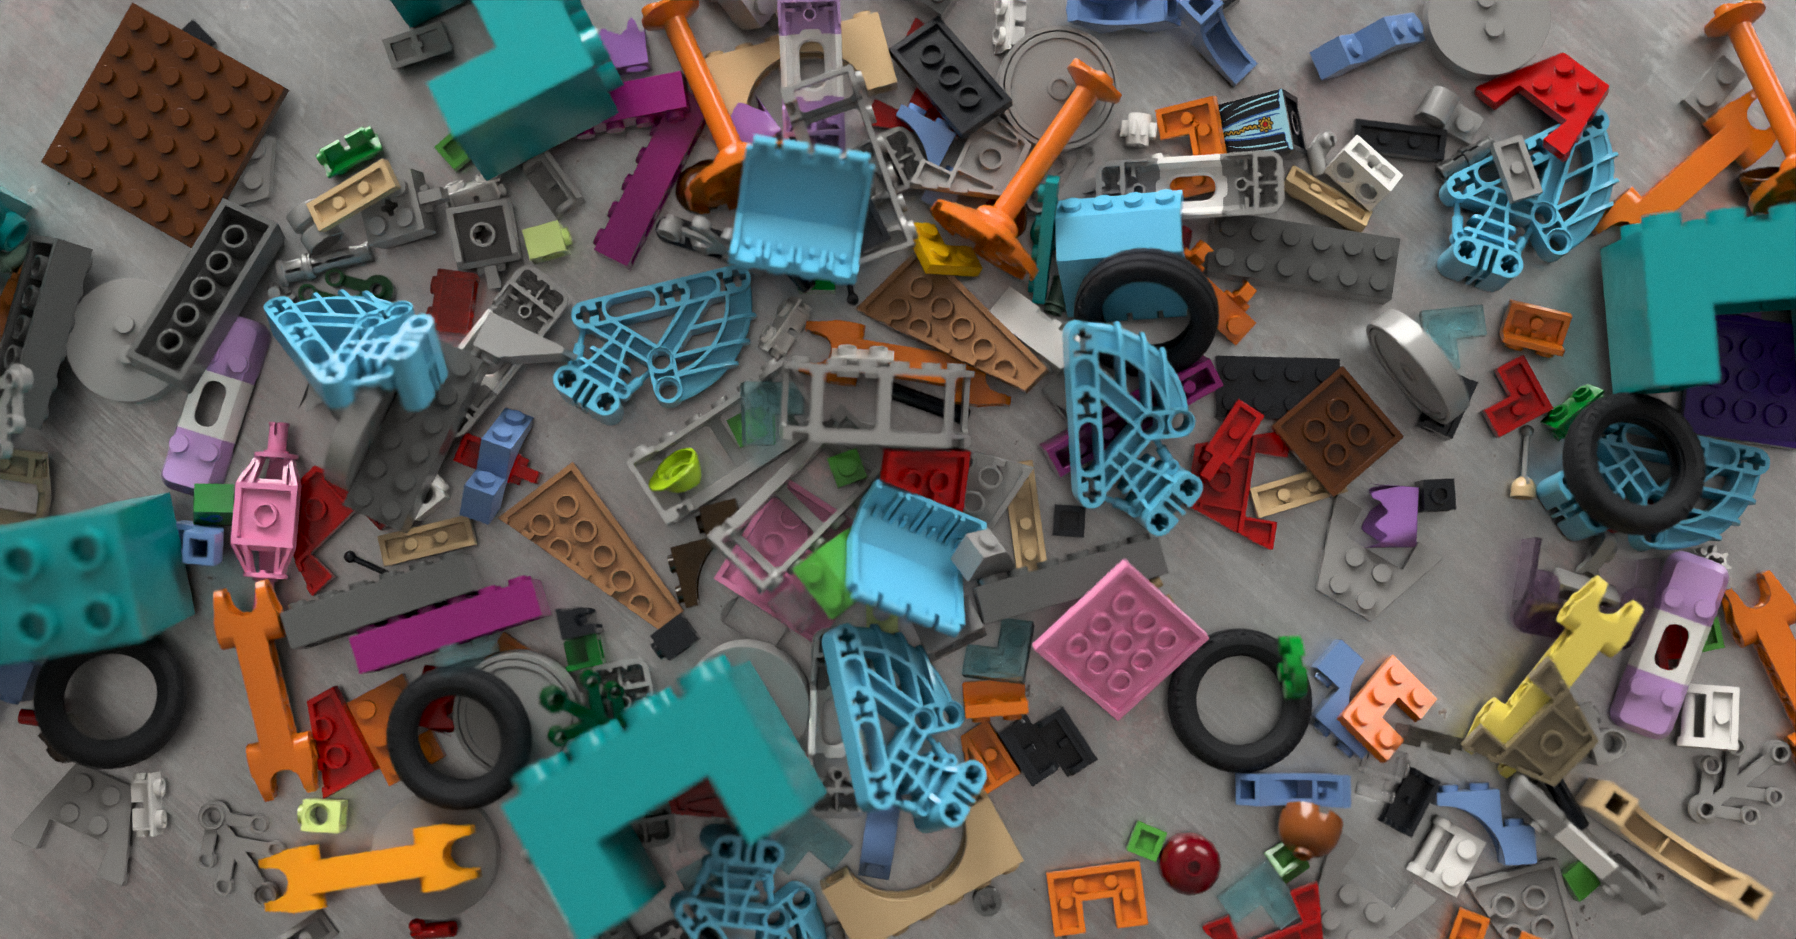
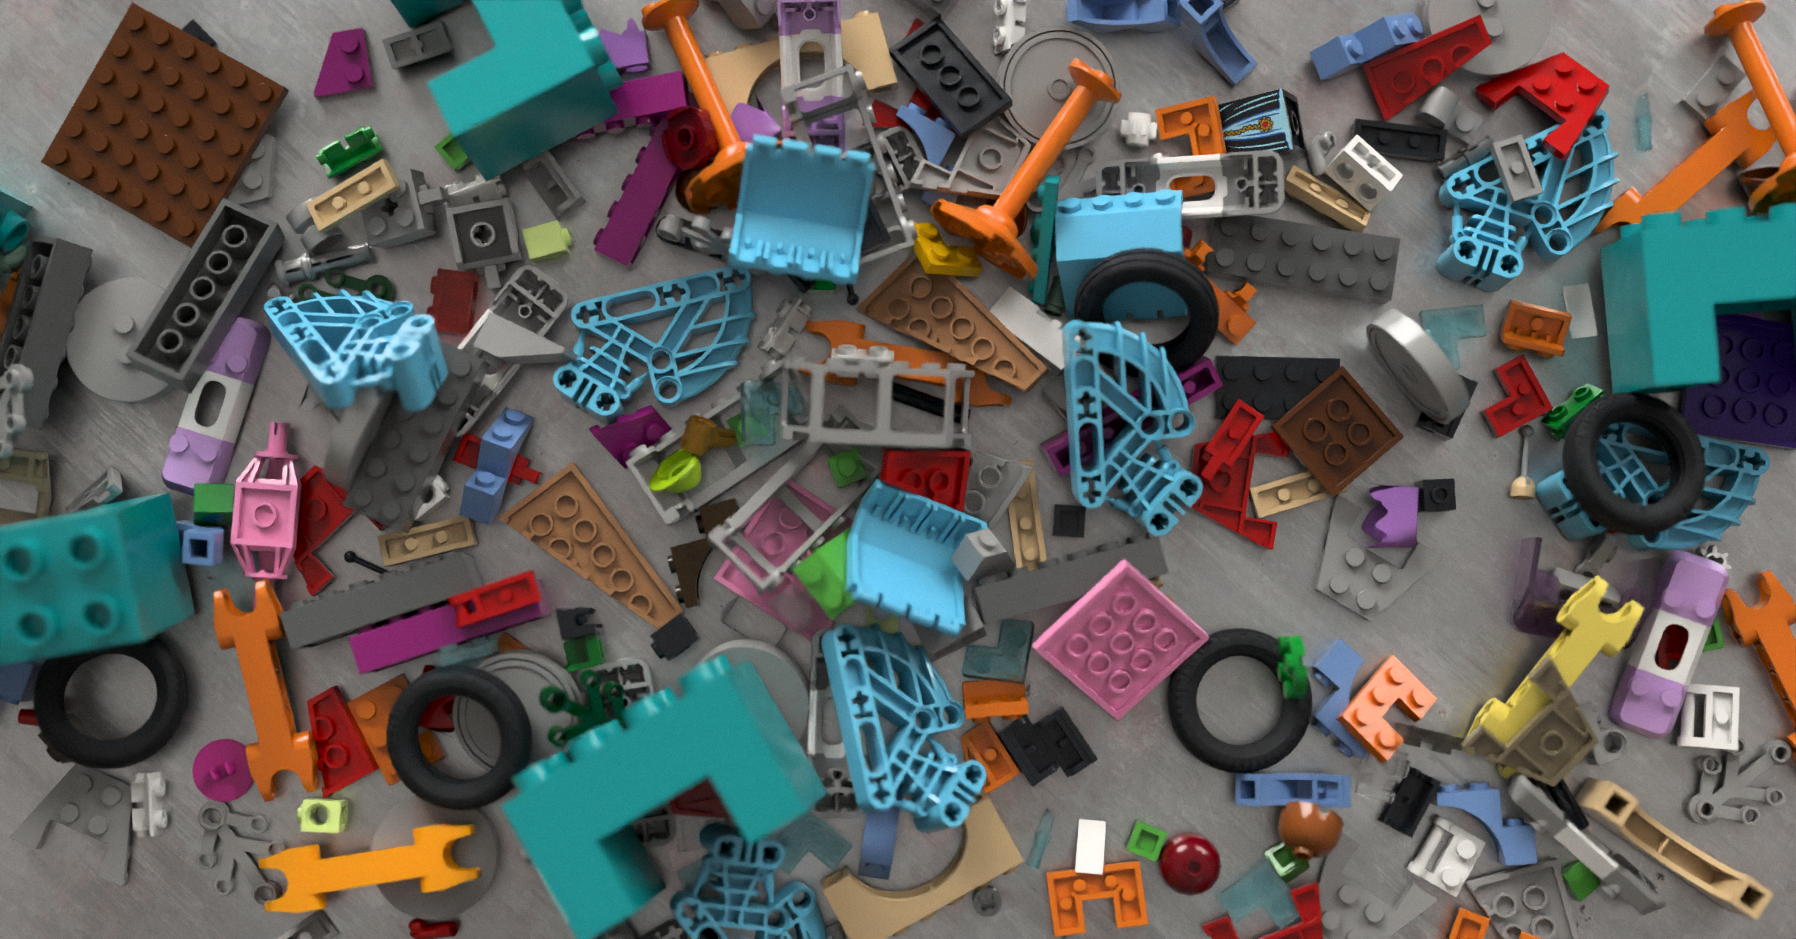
none -> light grey wing [65,465,123,514]
none -> dark pink piece [193,739,254,802]
none -> magenta wing [314,27,375,100]
none -> red plate [448,570,543,629]
none -> magenta wing [589,405,672,469]
none -> dark red plate [662,106,718,170]
none -> pearl gold axle [679,415,737,455]
none -> clear light blue piece [1027,808,1055,869]
none -> white sticker [1075,819,1106,874]
none -> red wing [1362,14,1492,122]
none -> white sticker [1562,283,1598,339]
none -> clear light blue piece [1636,93,1653,151]

